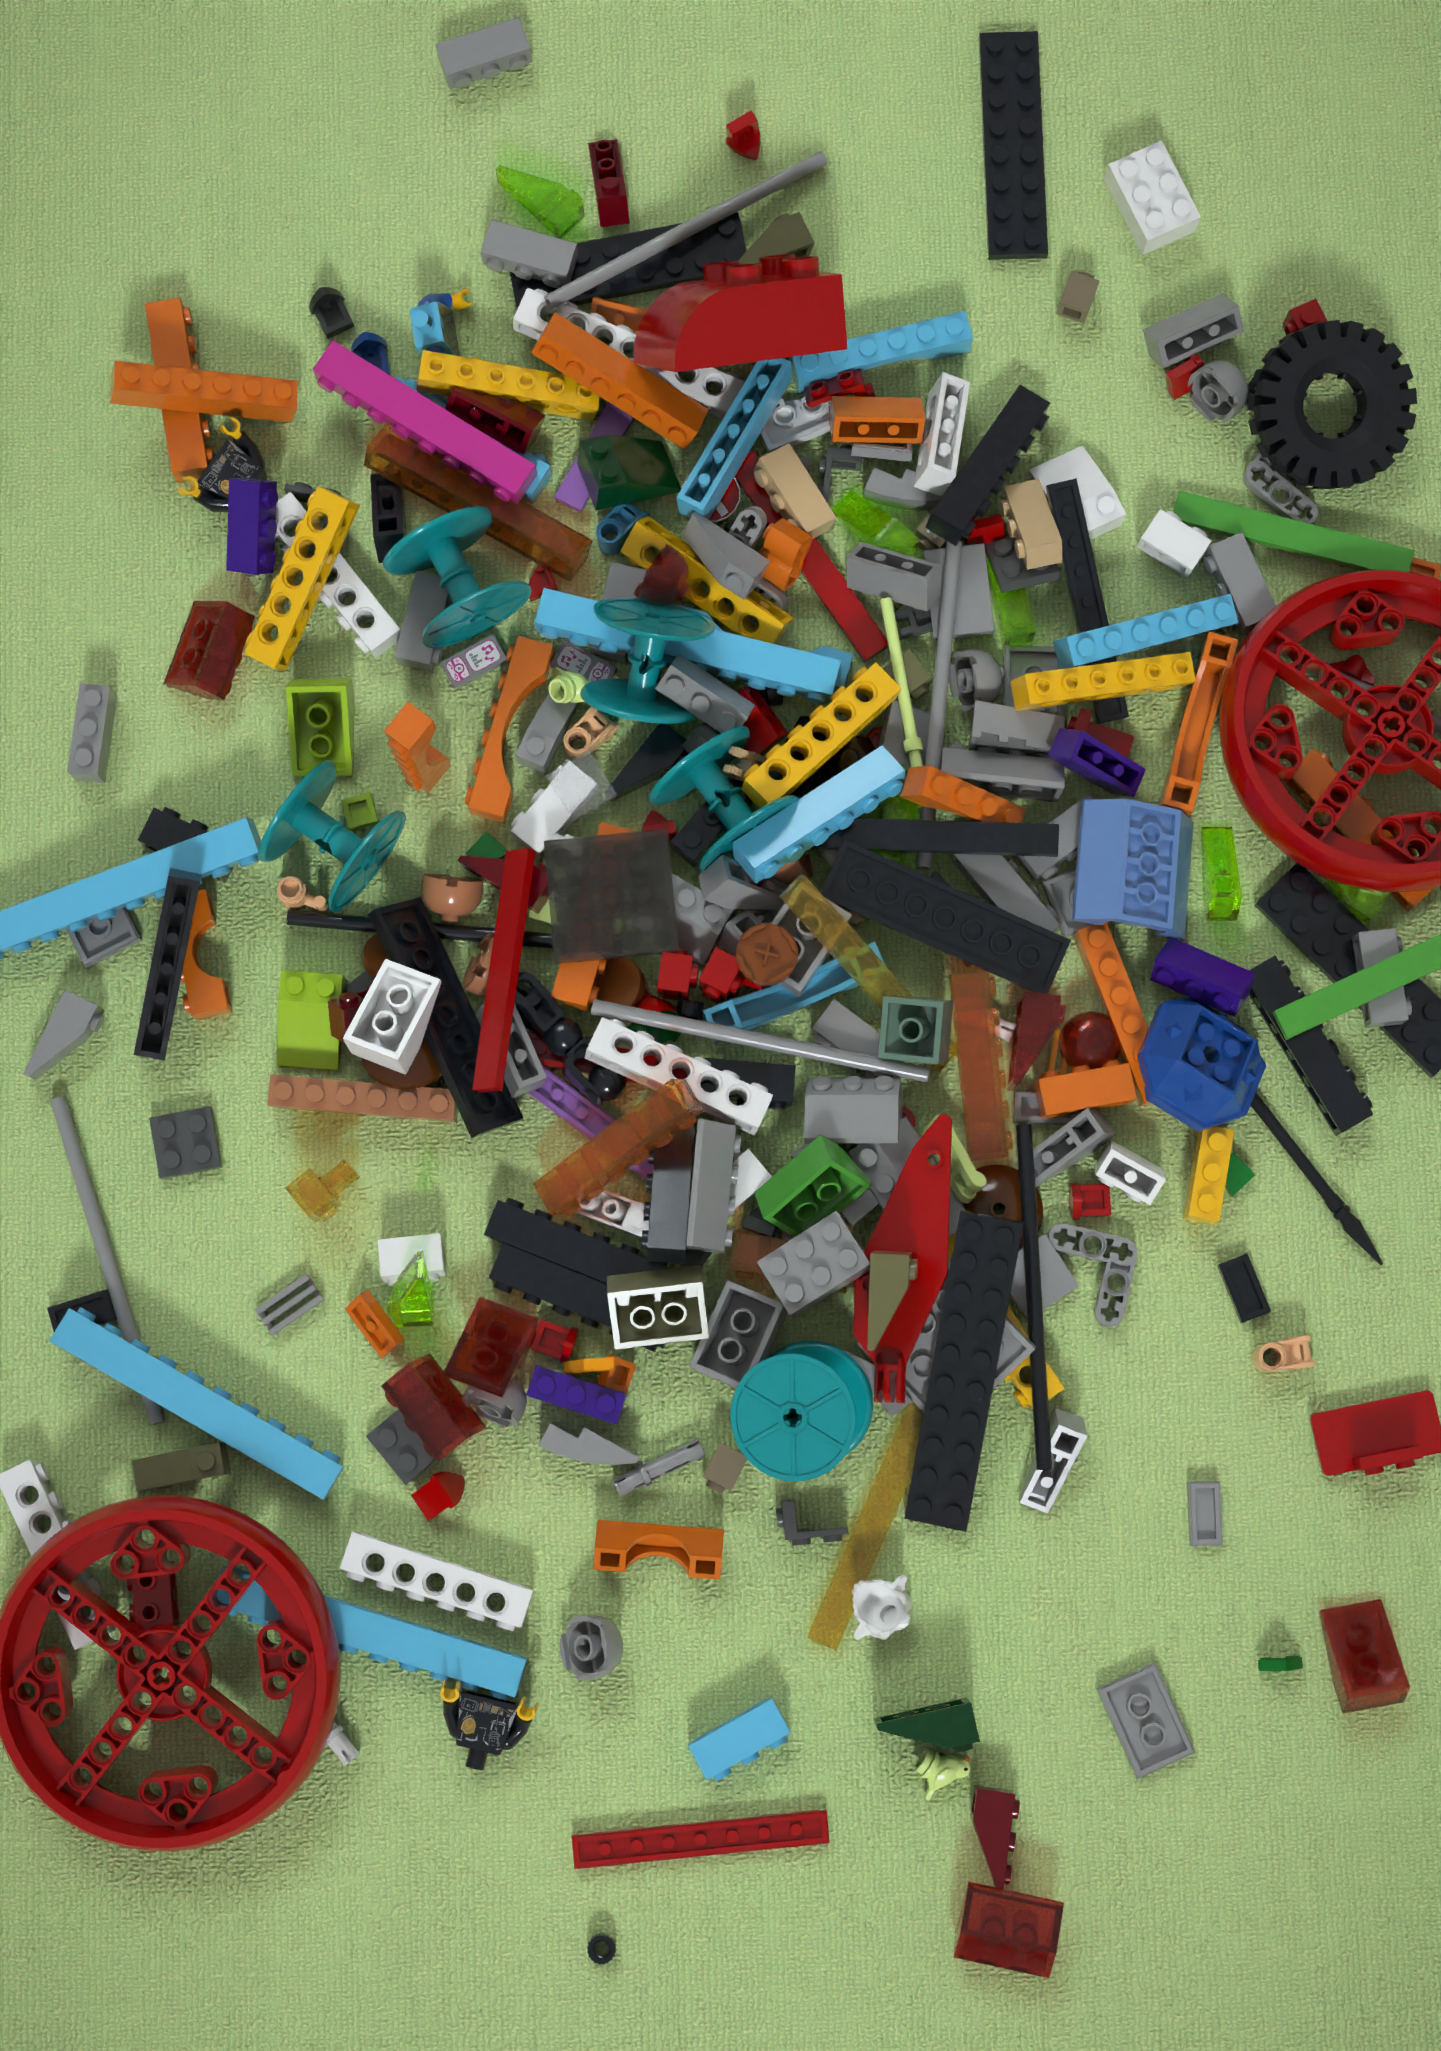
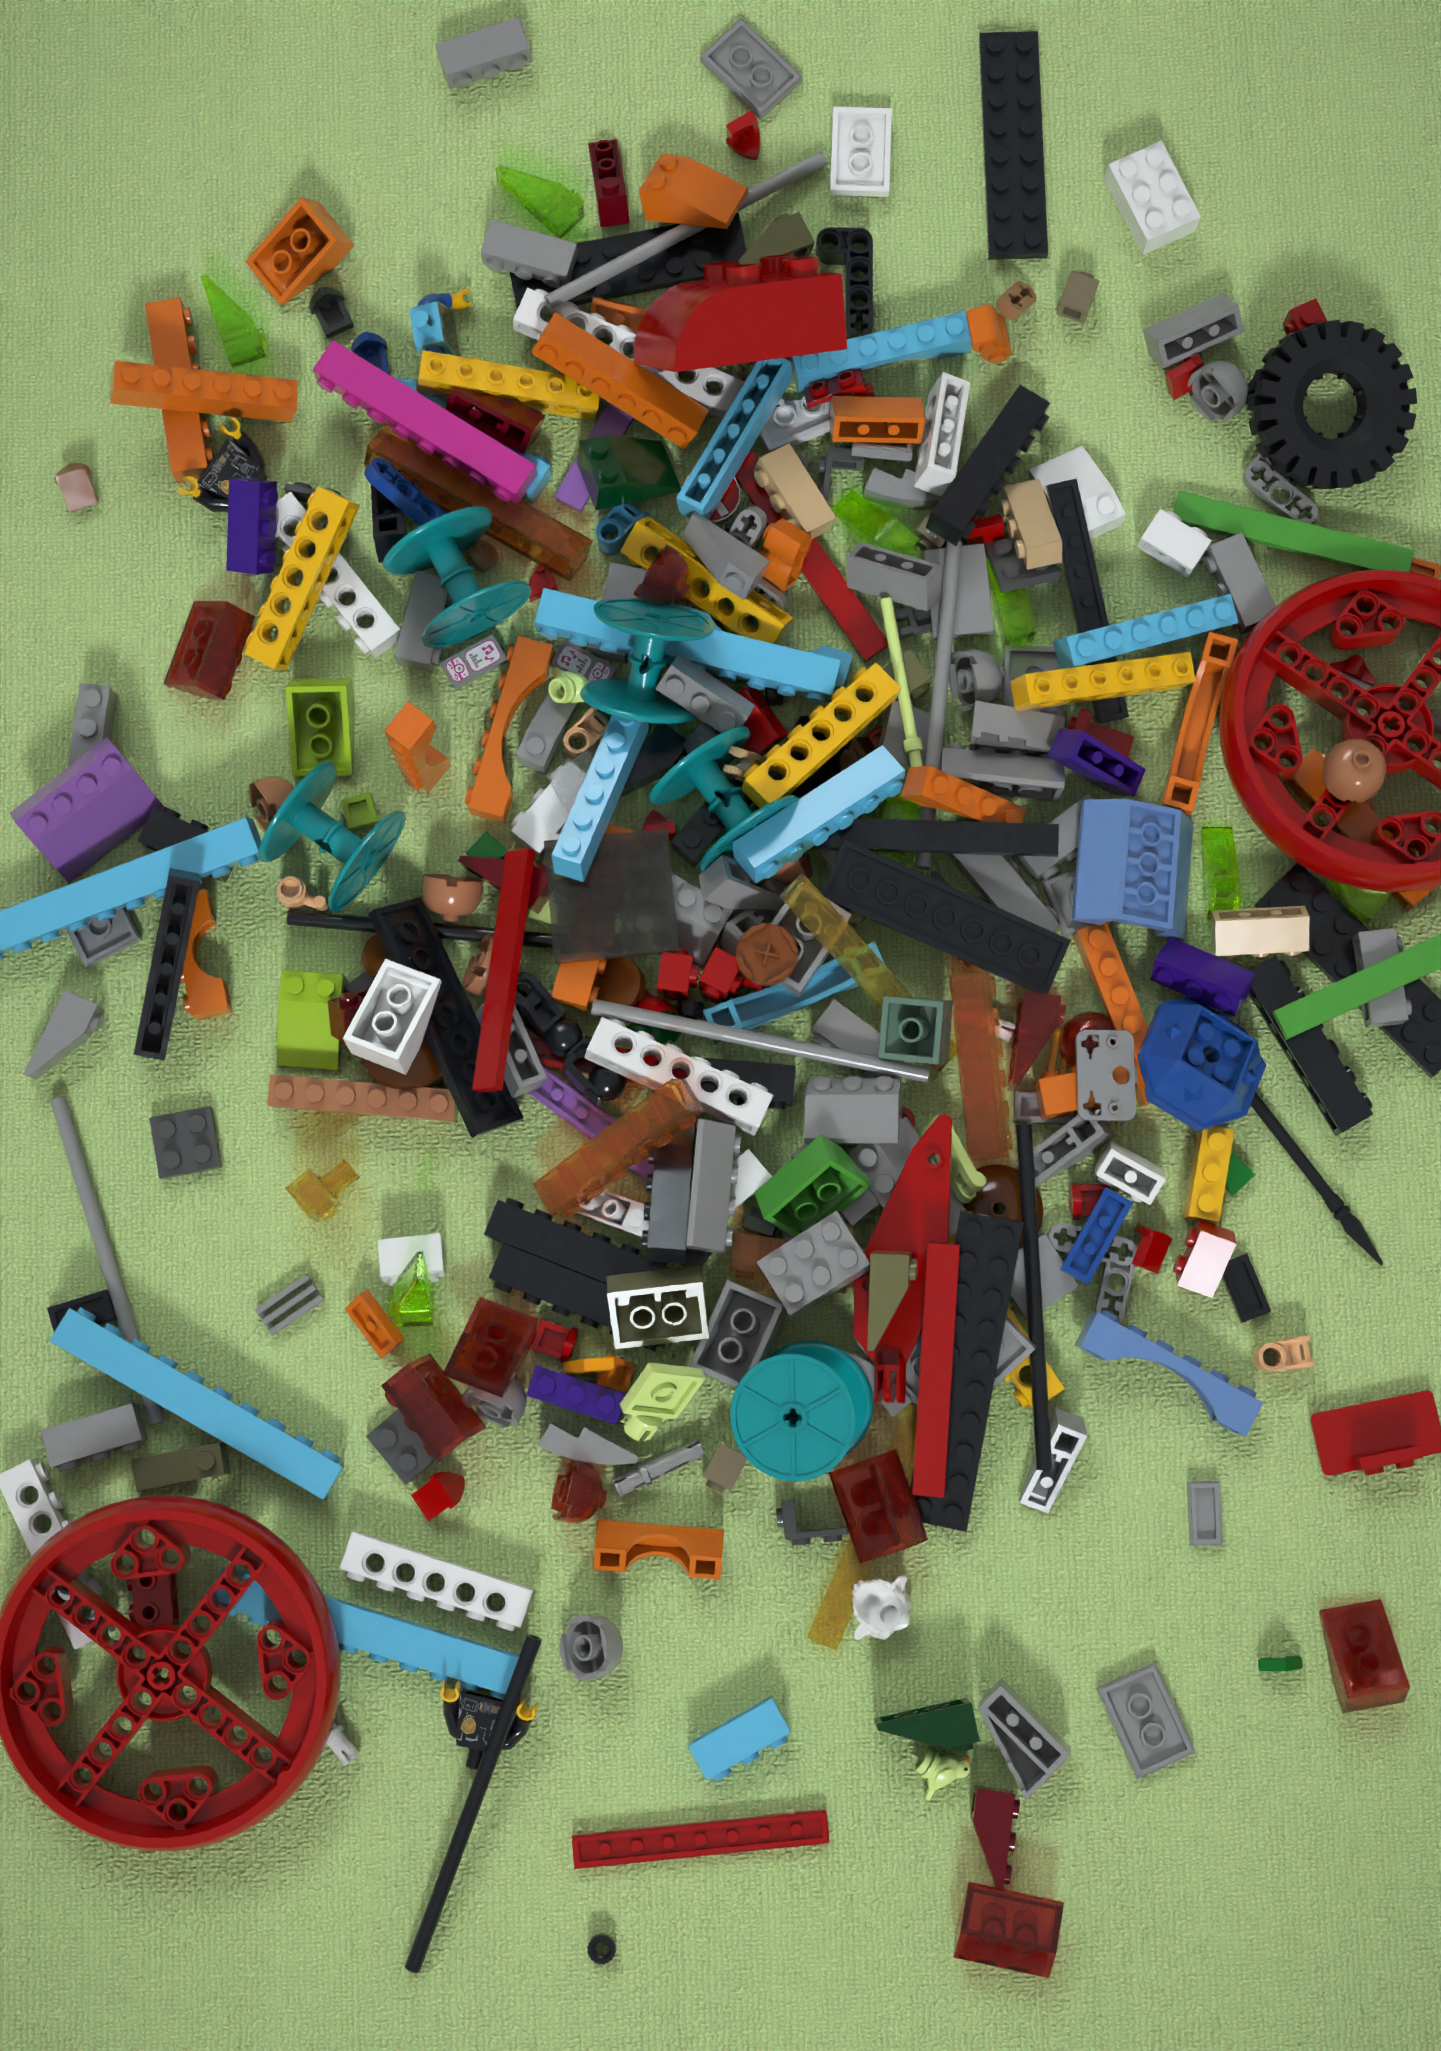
none -> medium lavender slope [10,737,164,883]
none -> light grey brick [41,1403,148,1472]
none -> tile [54,463,98,512]
none -> clear neon green slope [200,274,268,368]
none -> orange slope [245,197,355,305]
none -> nougat cylinder [248,776,294,833]
none -> blue beam [364,458,447,526]
none -> black piece [405,1634,542,1973]
none -> medium nougat tile [465,539,499,573]
none -> medium azure brick [551,715,649,882]
none -> clear red cylinder [551,1458,607,1524]
none -> yellowish green plate [620,1362,706,1442]
none -> orange slope [639,154,748,229]
none -> light grey tile [700,18,803,120]
none -> black beam [815,227,873,339]
none -> clear red slope [828,1449,928,1563]
none -> white plate [830,106,892,197]
none -> red tile [912,1242,961,1498]
none -> orange brick [966,305,1012,364]
none -> light grey wedge [978,1678,1071,1801]
none -> medium nougat beam [996,281,1037,321]
none -> blue plate [1060,1187,1133,1285]
none -> medium blue arch [1074,1310,1263,1436]
none -> light grey axle [1075,1030,1138,1121]
none -> red tile [1132,1223,1172,1274]
none -> brick [1173,1219,1237,1298]
none -> tan brick [1212,906,1310,959]
none -> nougat cylinder [1322,739,1387,803]

